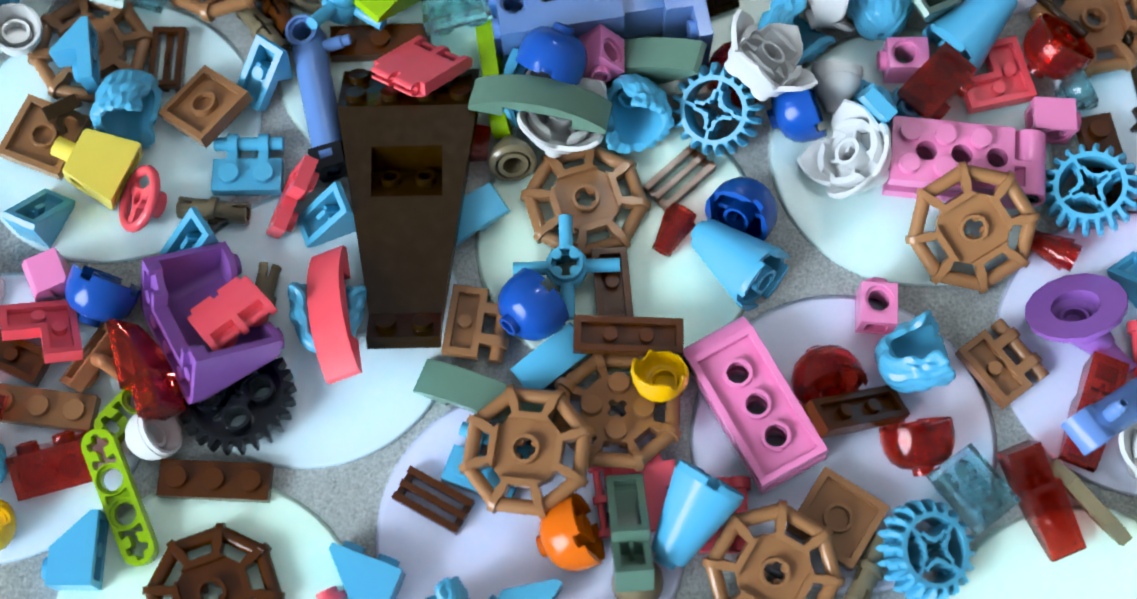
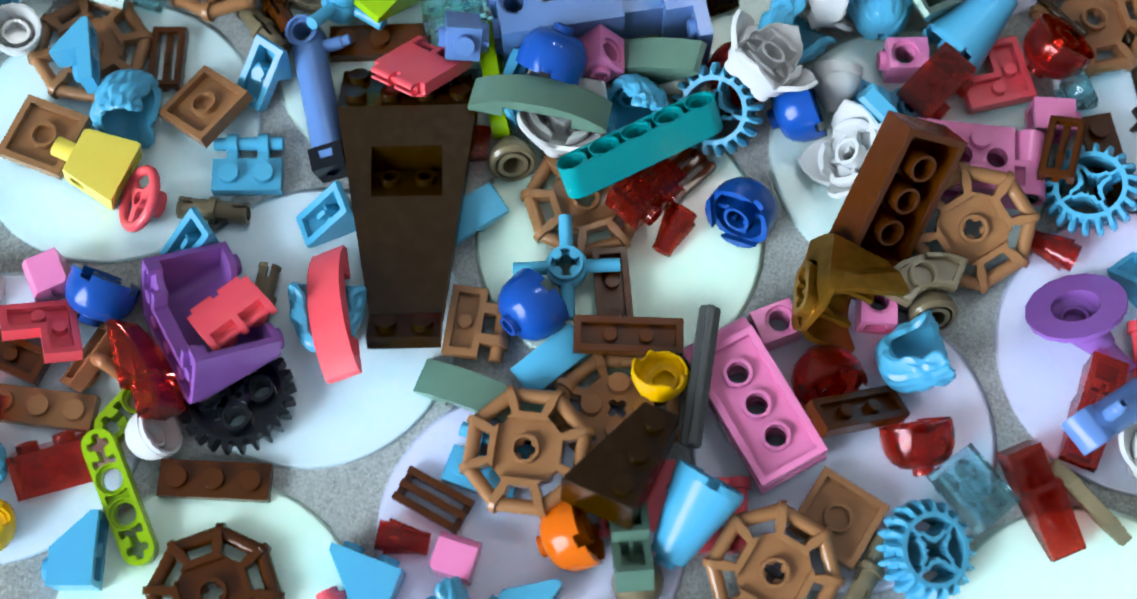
medium azure slope [3,188,75,249] -> none
dark brown tile [41,93,85,134] -> none
coral plate [265,154,320,239] -> none
medium azure cone [691,219,790,311] -> none
medium nougat plate [955,318,1050,410] -> none
none -> clear red cone [374,518,431,555]
none -> bright pink piece [429,530,482,585]
none -> medium blue brick [438,11,489,62]
none -> teal beam [556,91,723,199]
none -> dark brown wedge [561,402,680,530]
none -> clear red brick [605,158,687,231]
none -> dark grey axle [680,304,721,449]
none -> bright pink brick [747,297,802,352]
none -> pearl gold piece [791,233,910,355]
none -> reddish brown brick [829,110,968,267]
none -> dark tan tile [882,252,969,308]
none -> dark tan brick [908,290,958,332]
none -> reddish brown tile [1037,115,1087,185]

